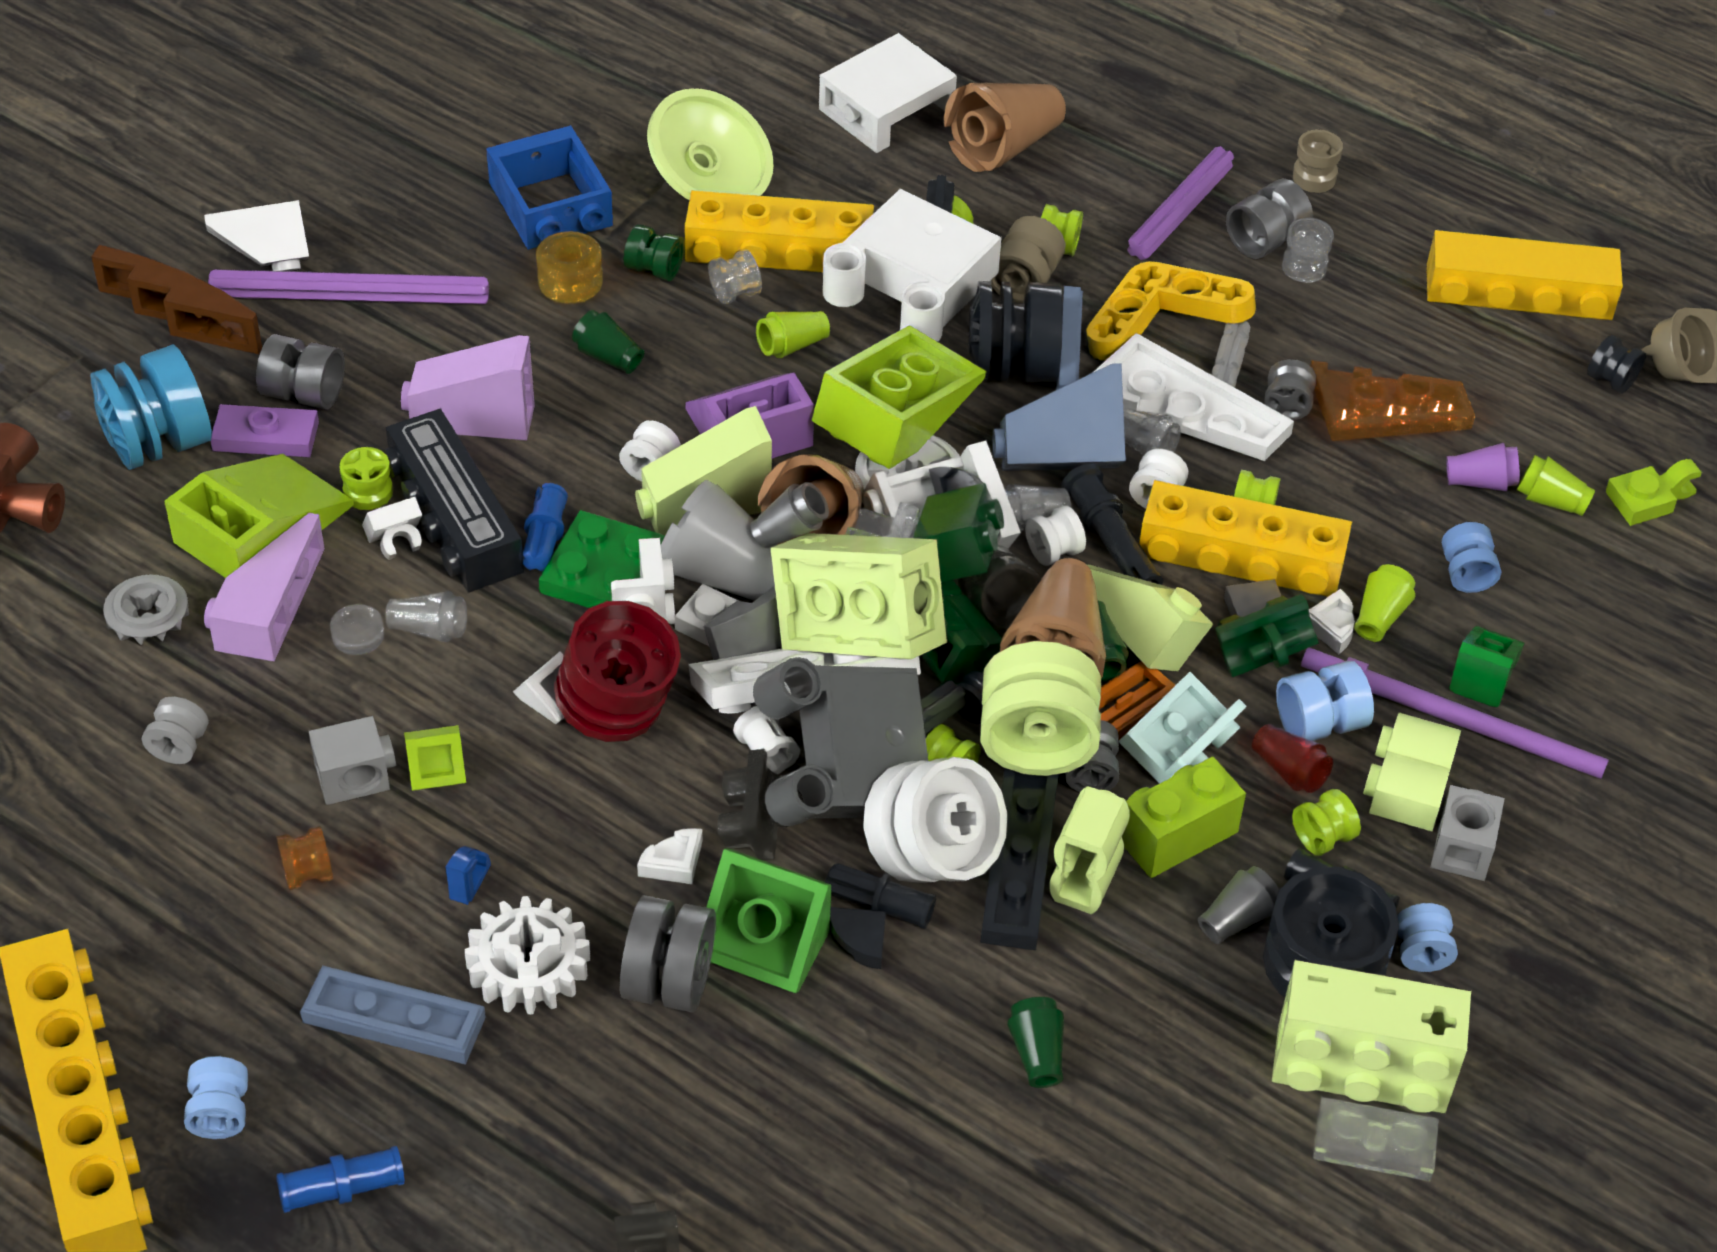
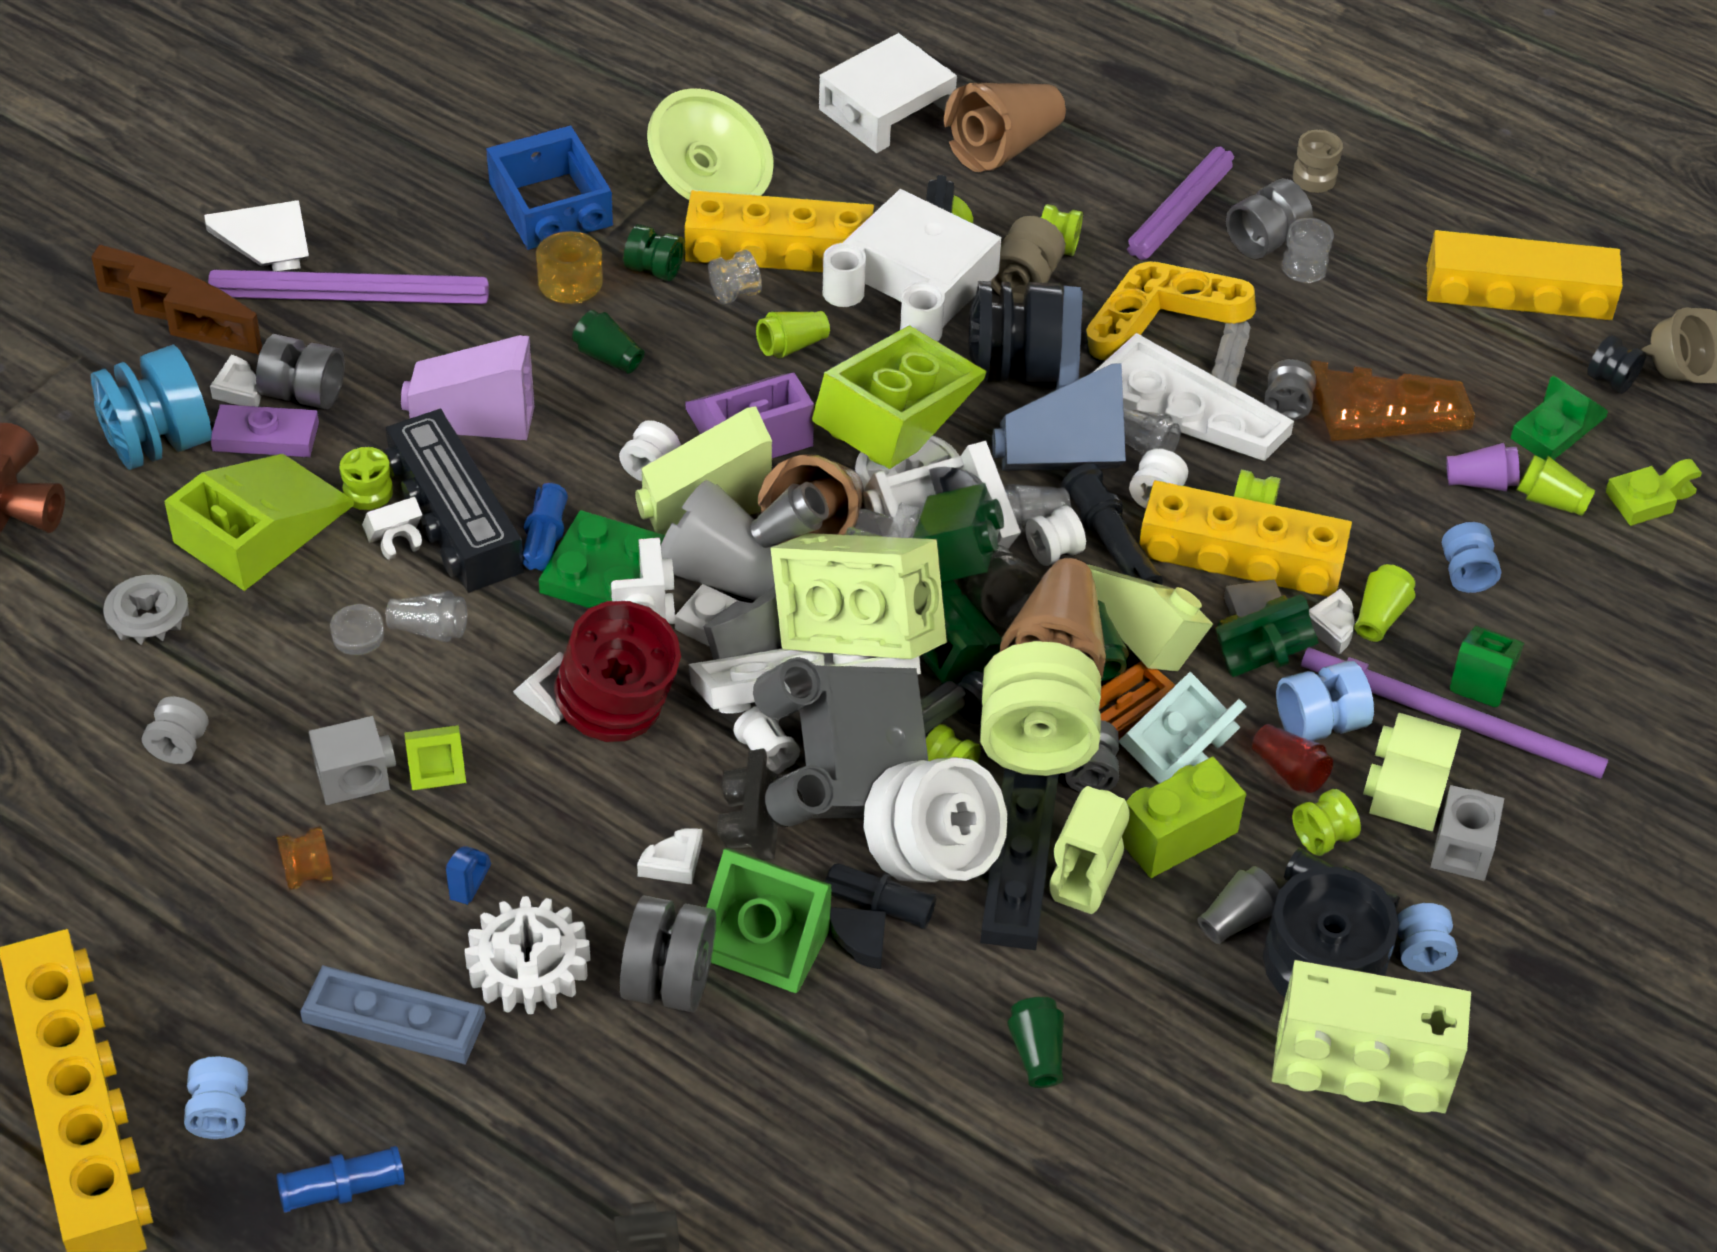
lavender slope [204,513,325,662] -> none
clear plate [1312,1097,1439,1181] -> none
none -> white tile [210,355,261,407]
none -> green slope [1510,375,1608,460]

